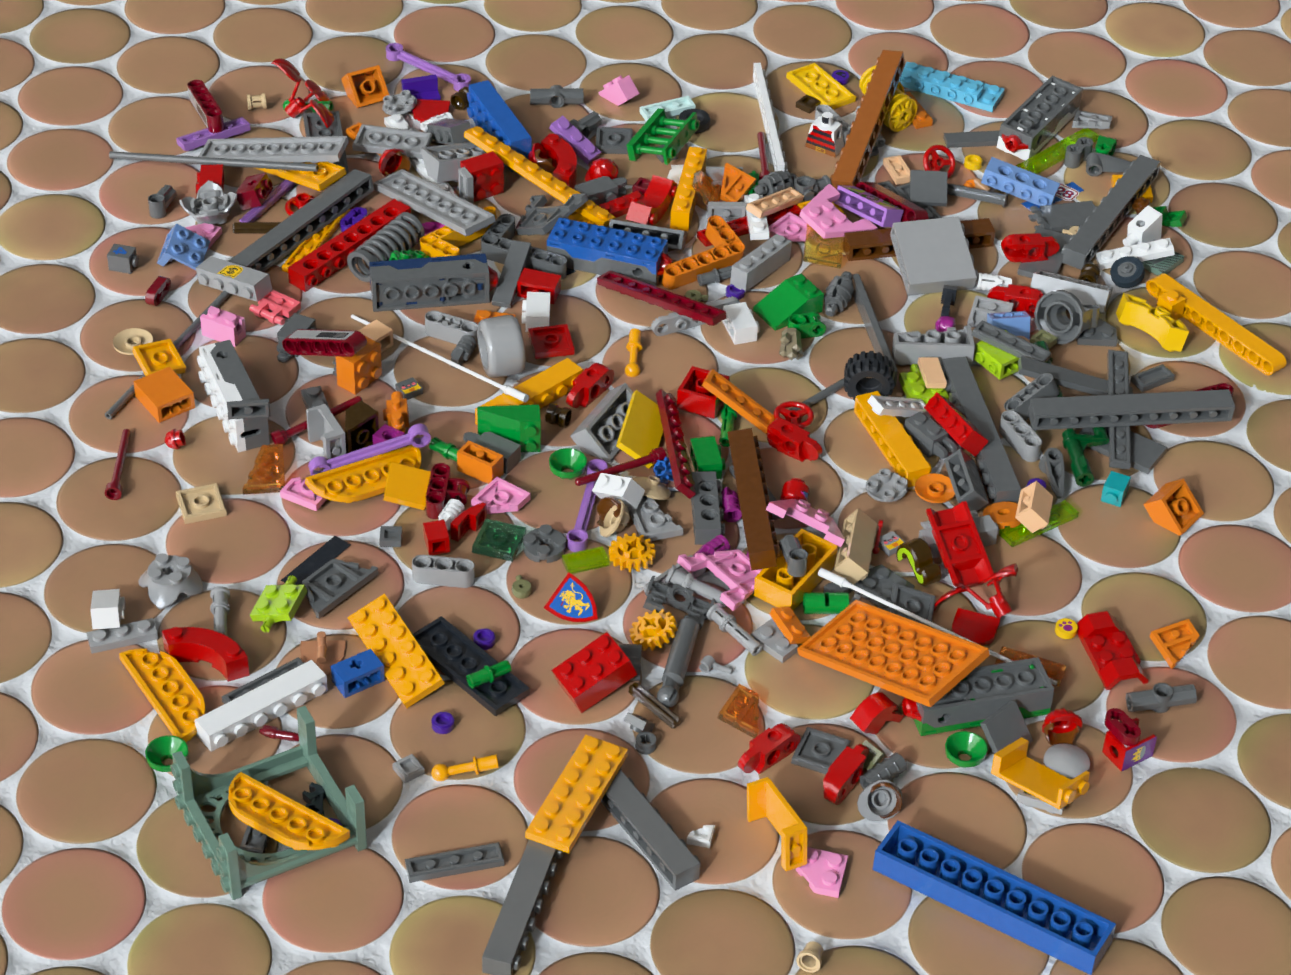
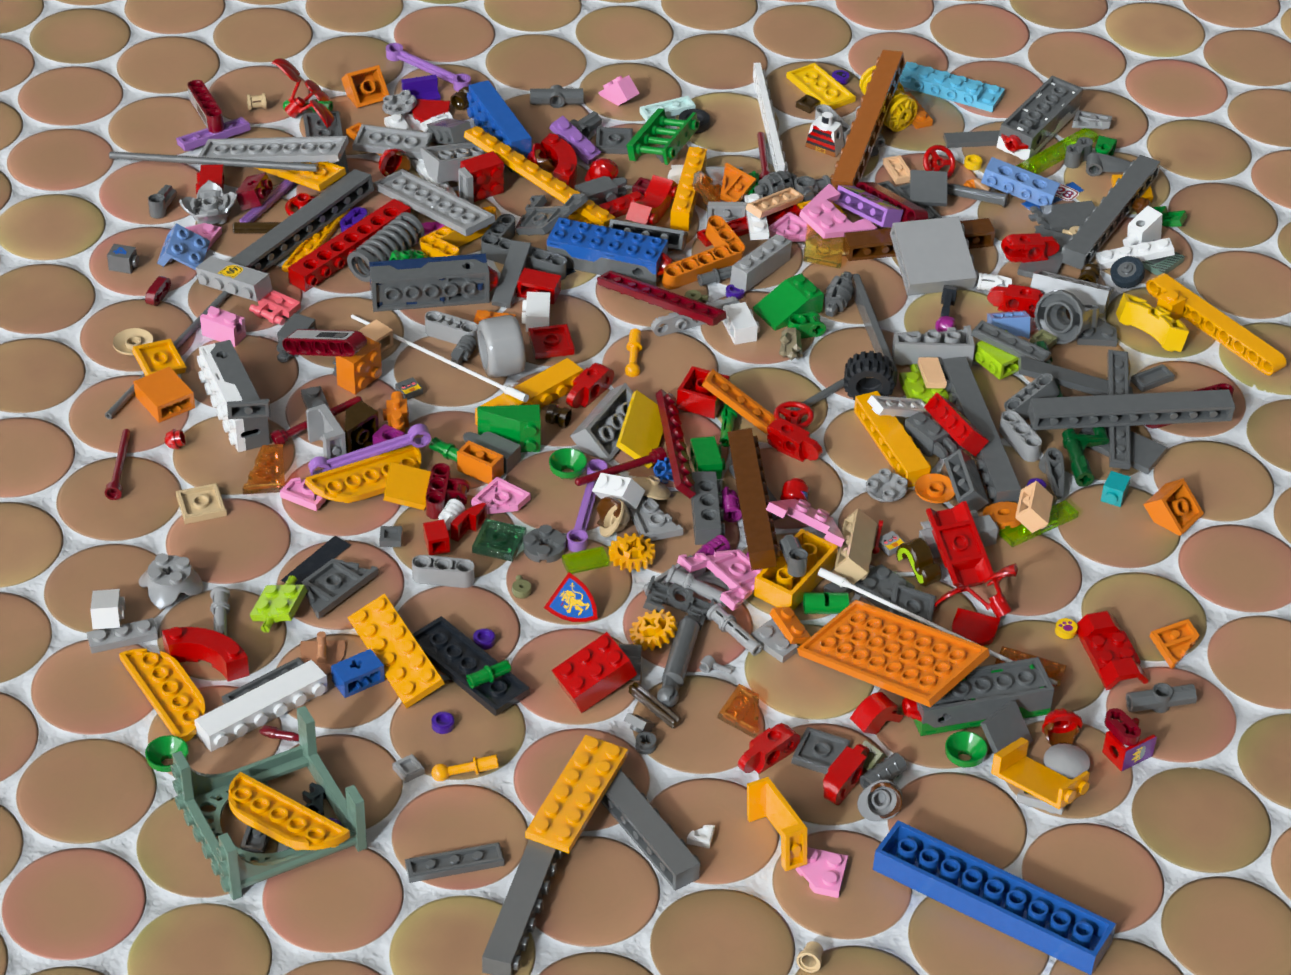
light grey wing [967,295,1014,328] -> none

